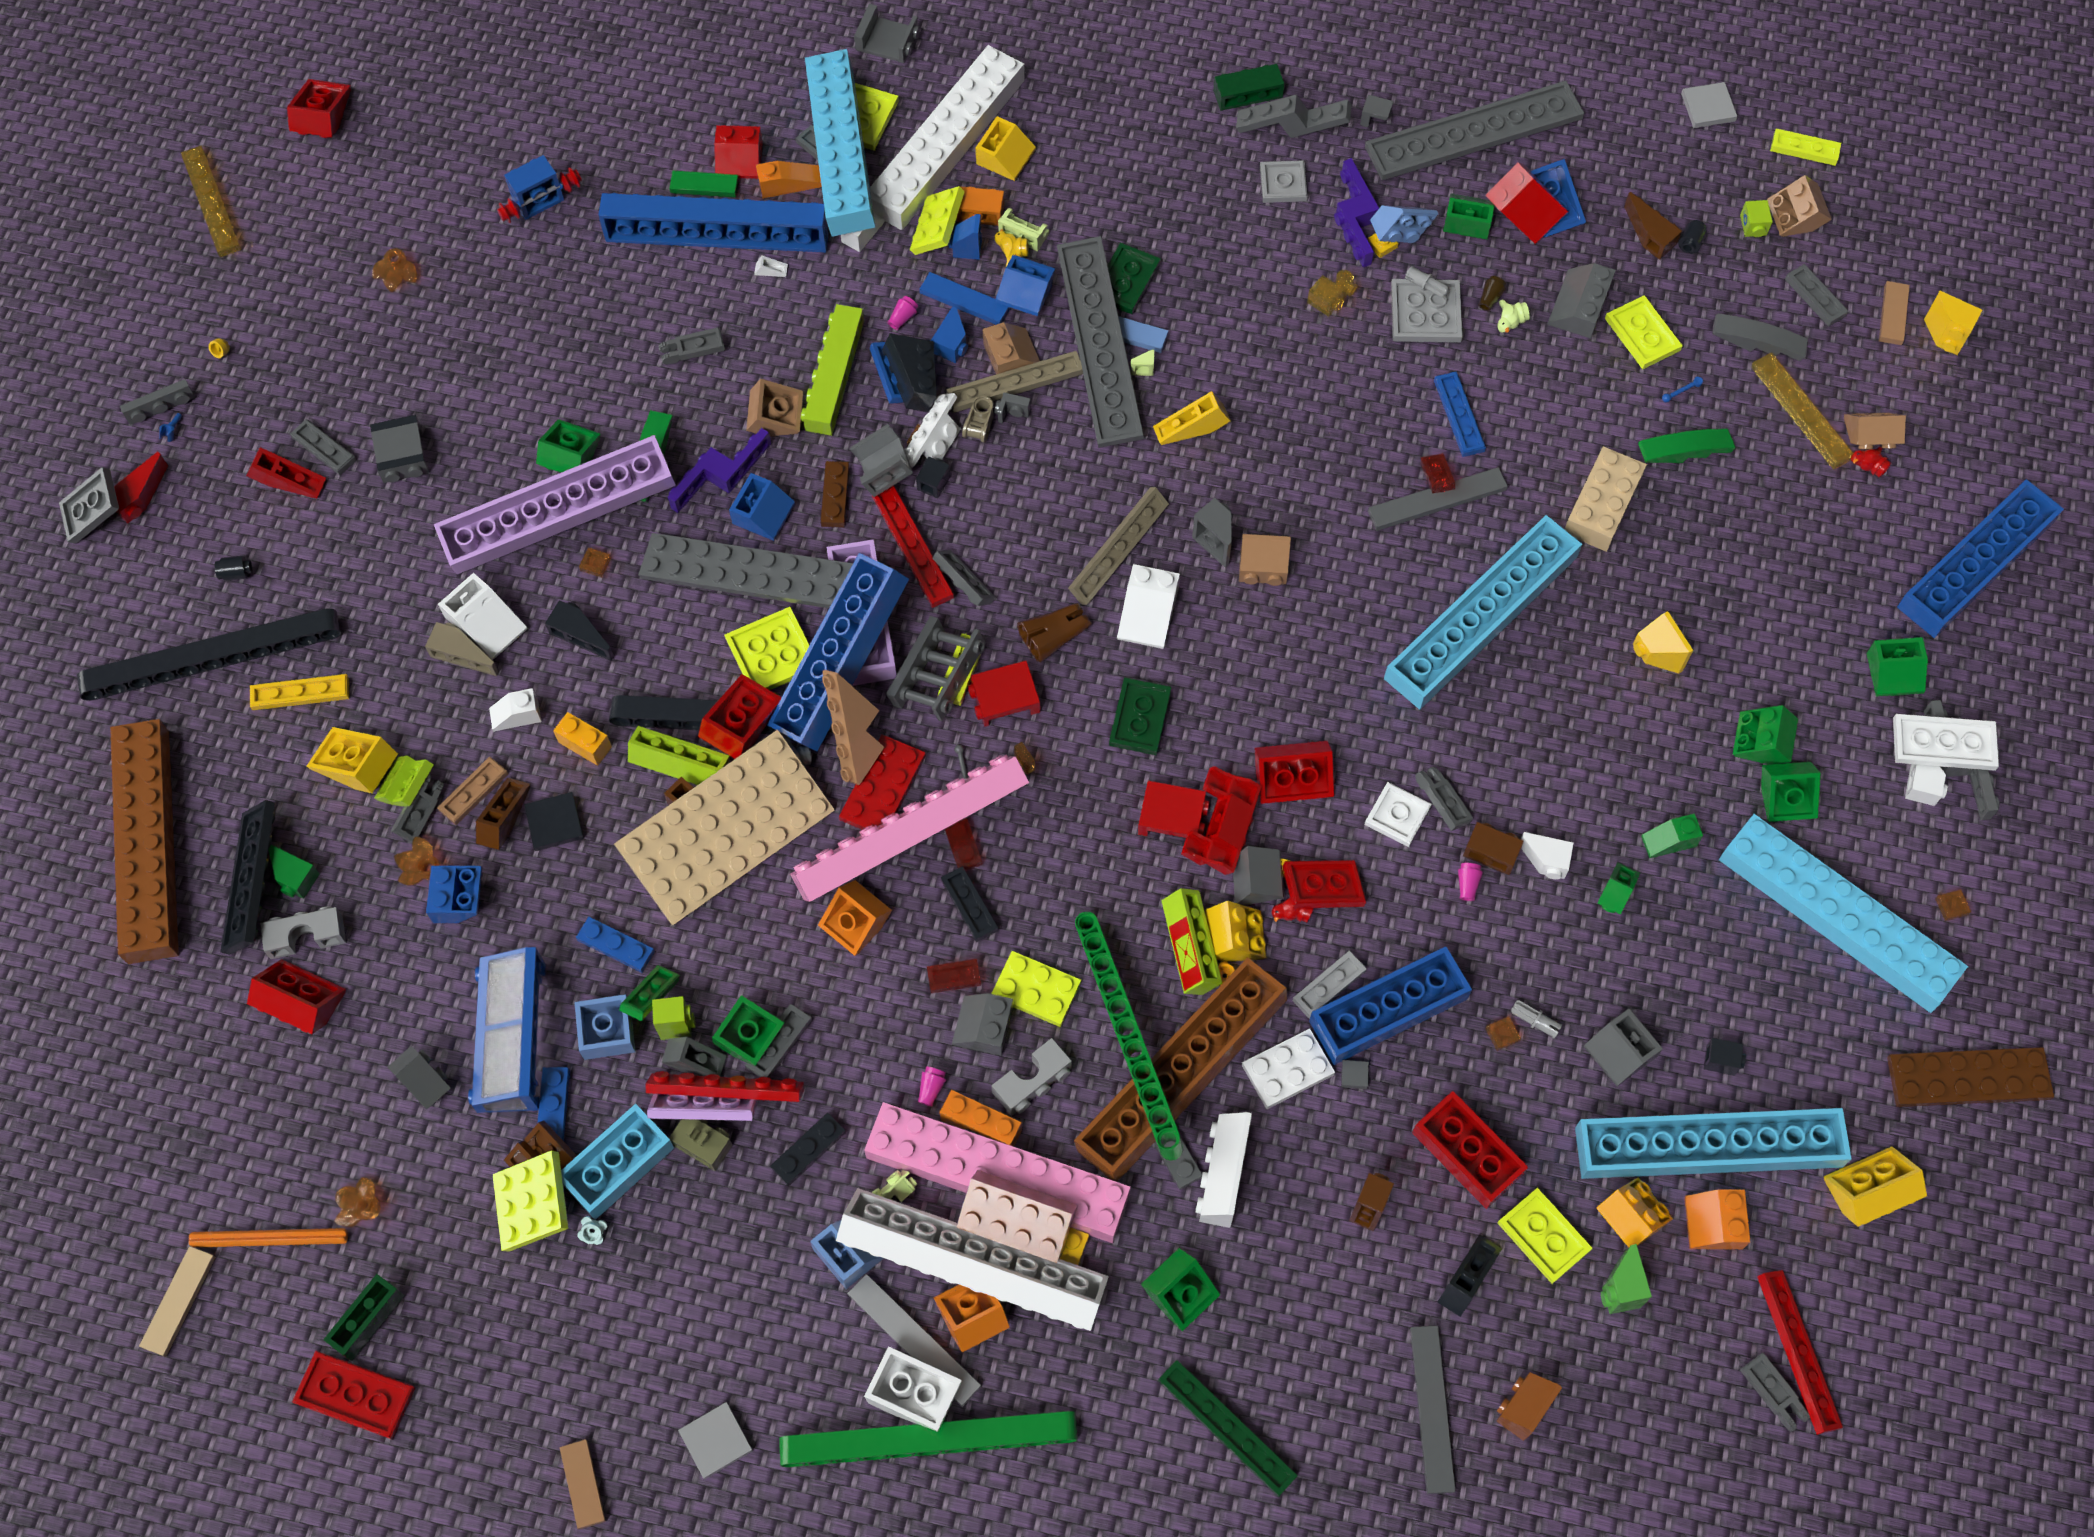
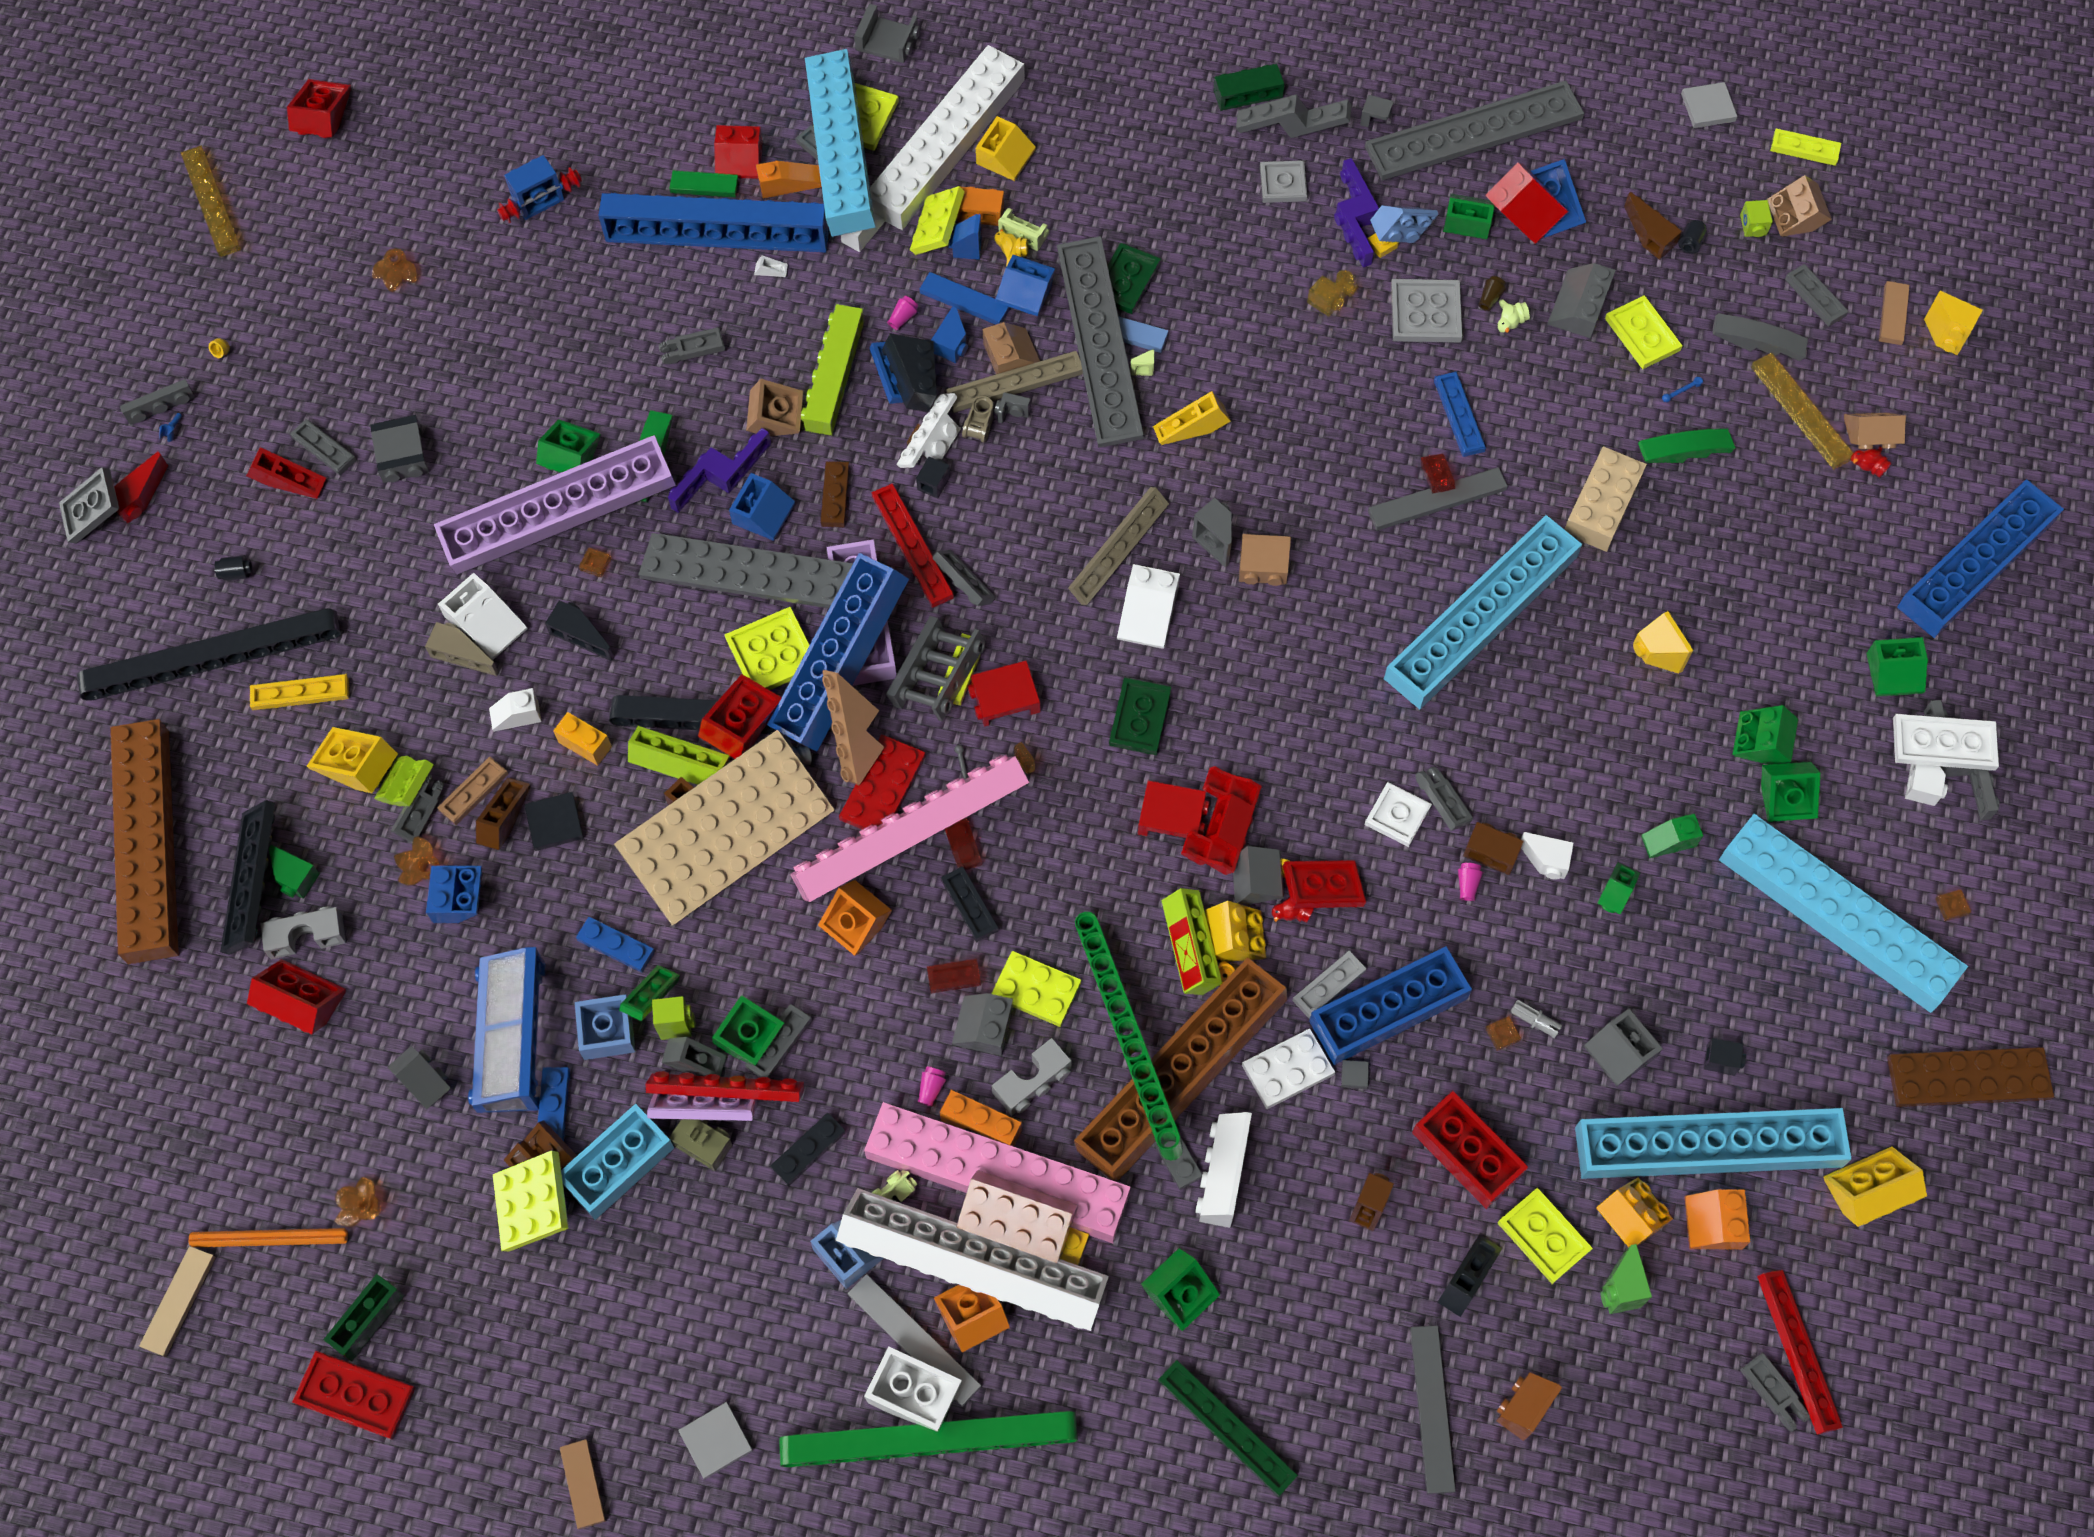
light aqua plate [578,1216,607,1245] -> none
dark grey panel [850,424,913,497] -> none
reddish brown piece [1017,603,1092,663] -> none
red slope [1254,741,1334,804] -> none
light grey axle [1405,266,1450,298] -> none

